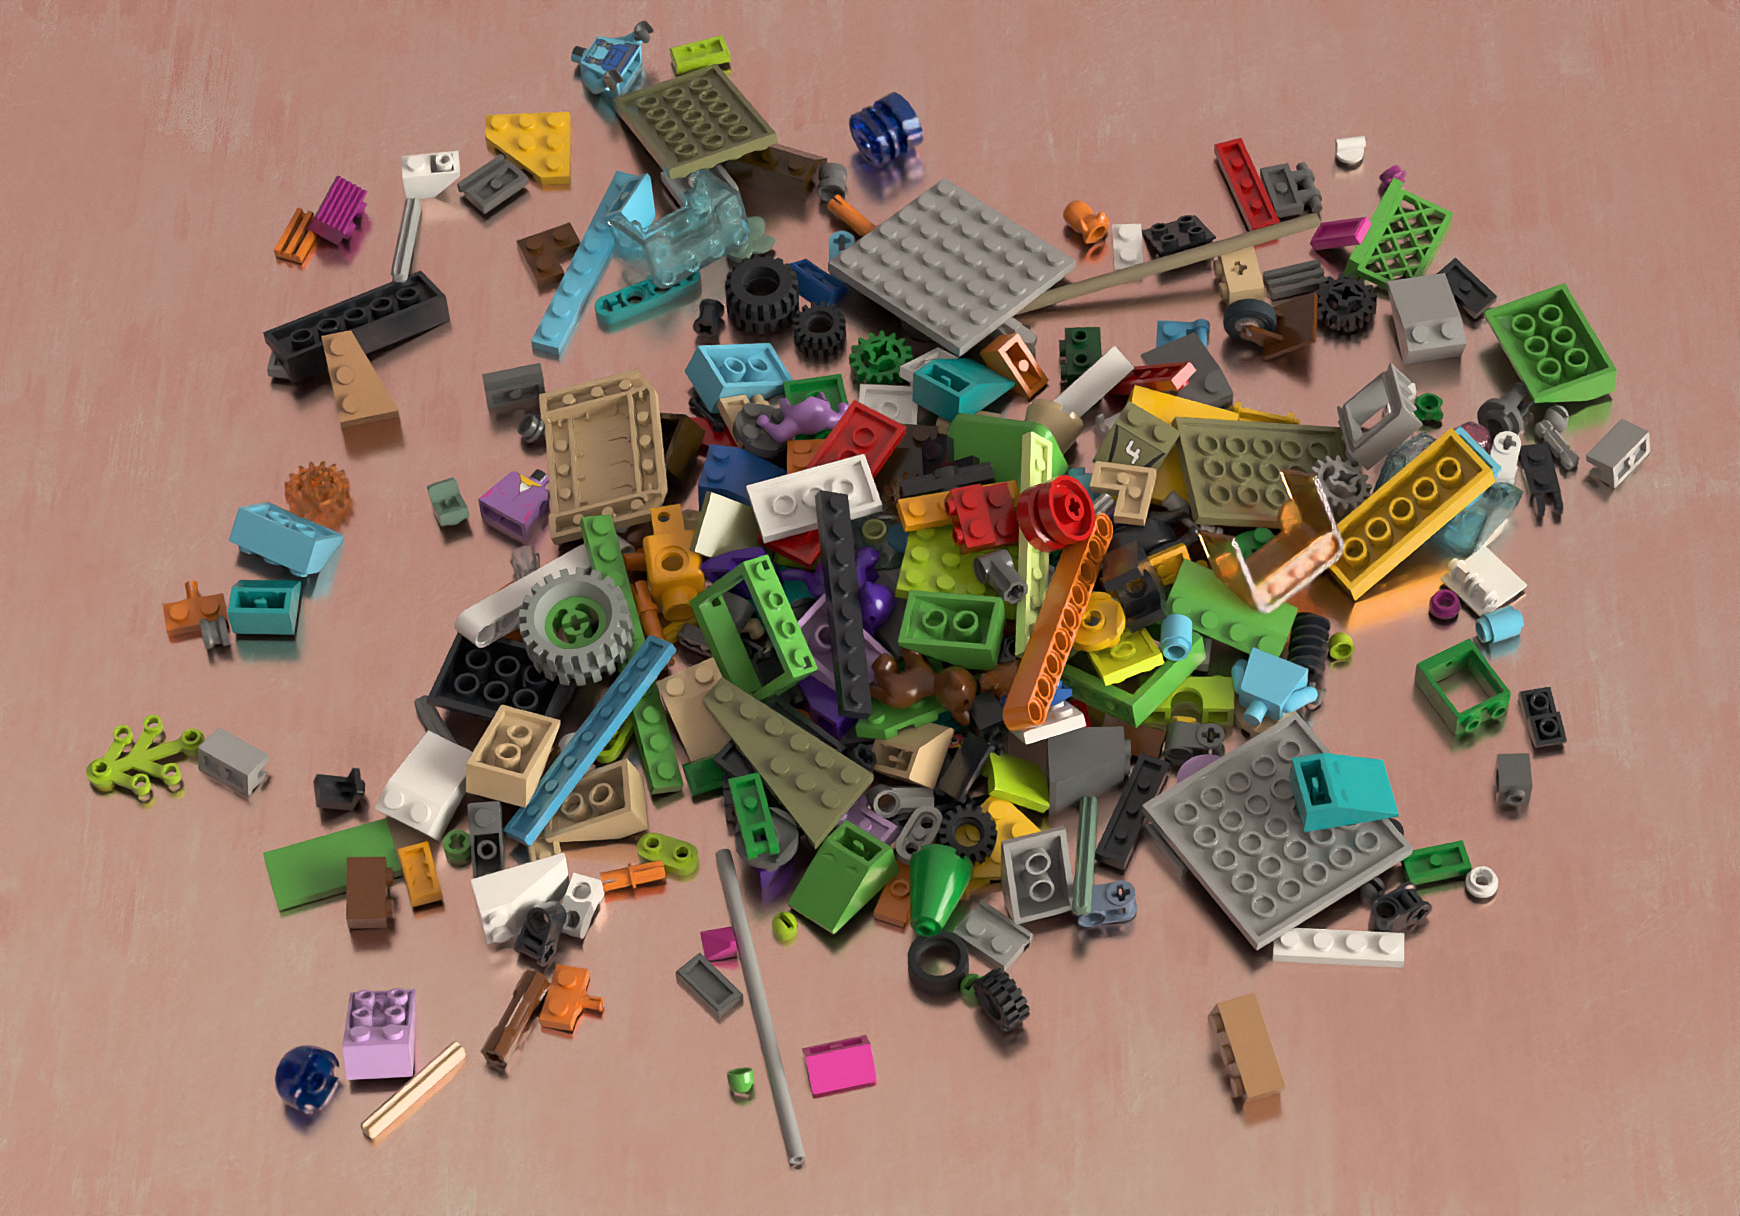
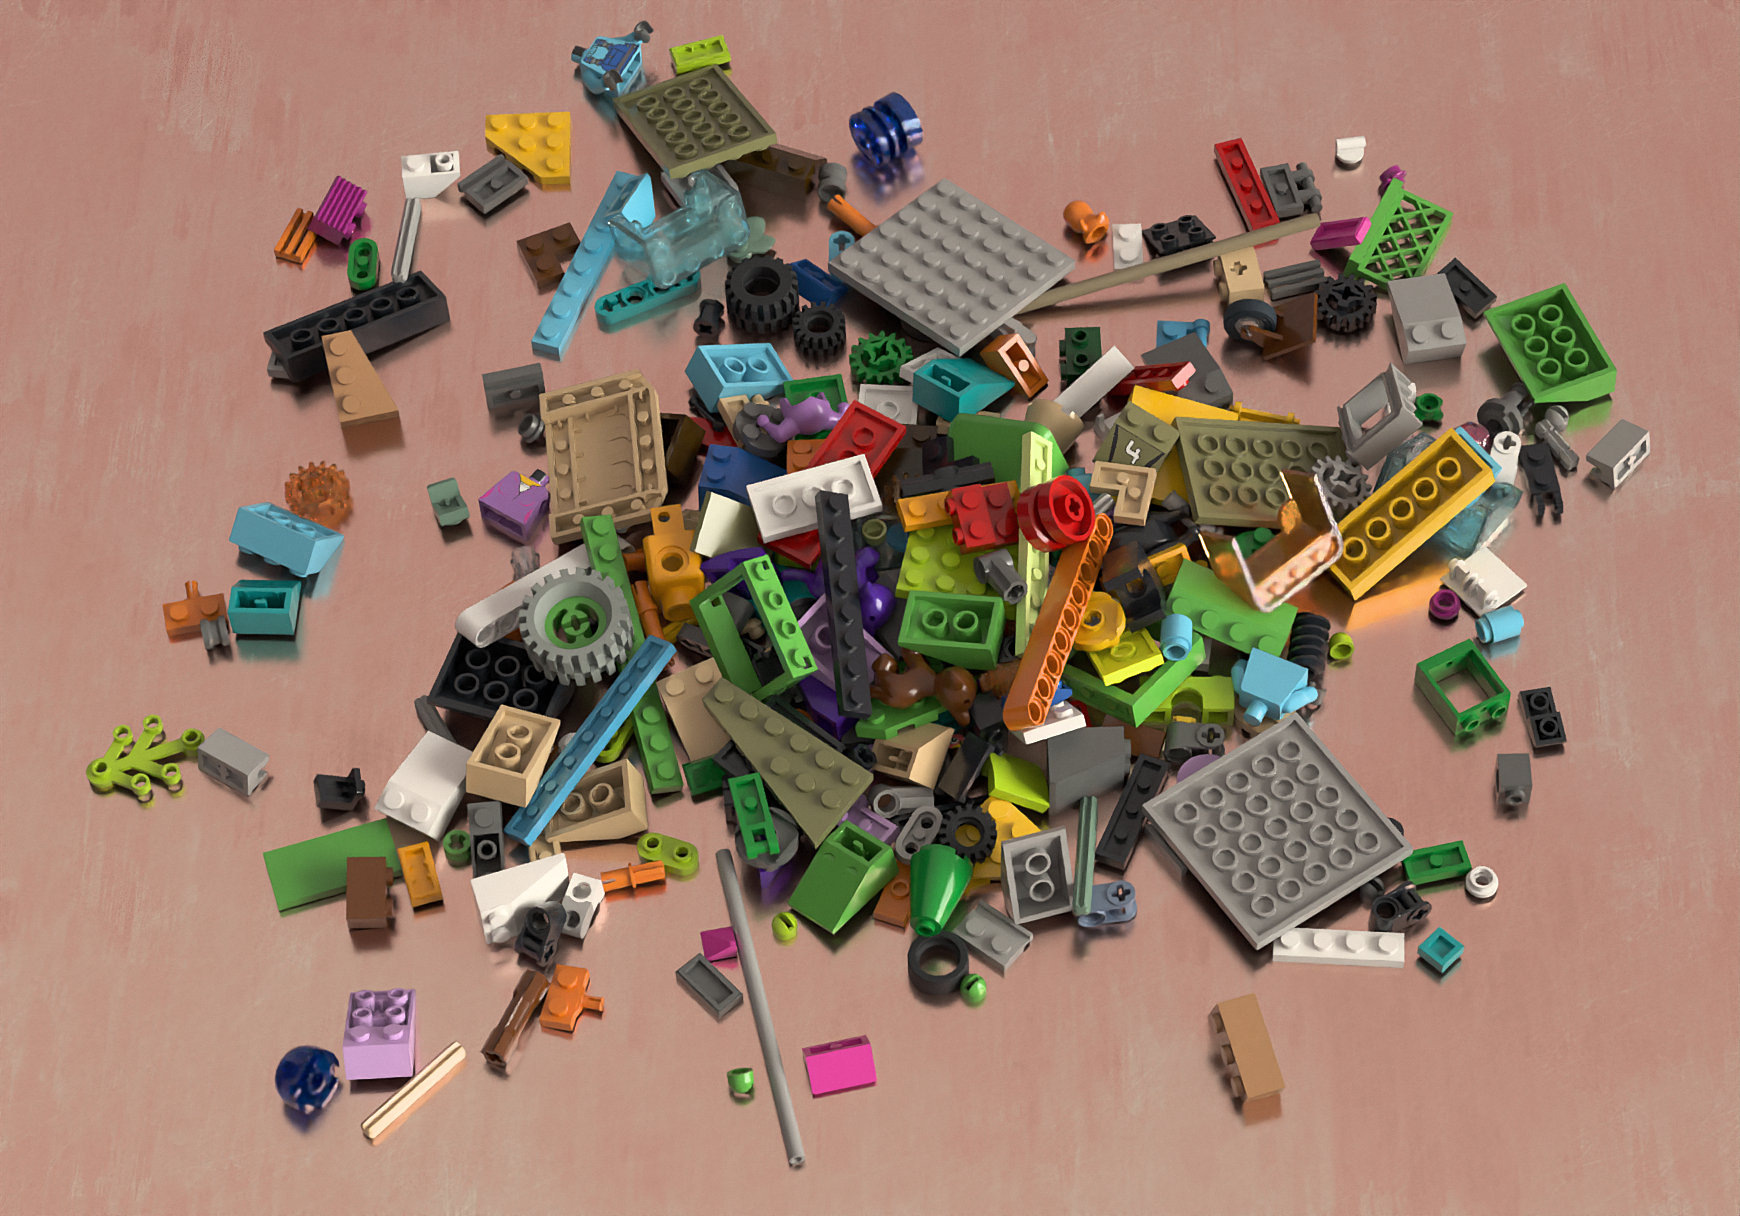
black tyre [973,967,1030,1032] -> none
teal slope [1289,753,1399,832] -> none
none -> green plate [347,238,379,290]
none -> teal plate [1417,926,1464,973]

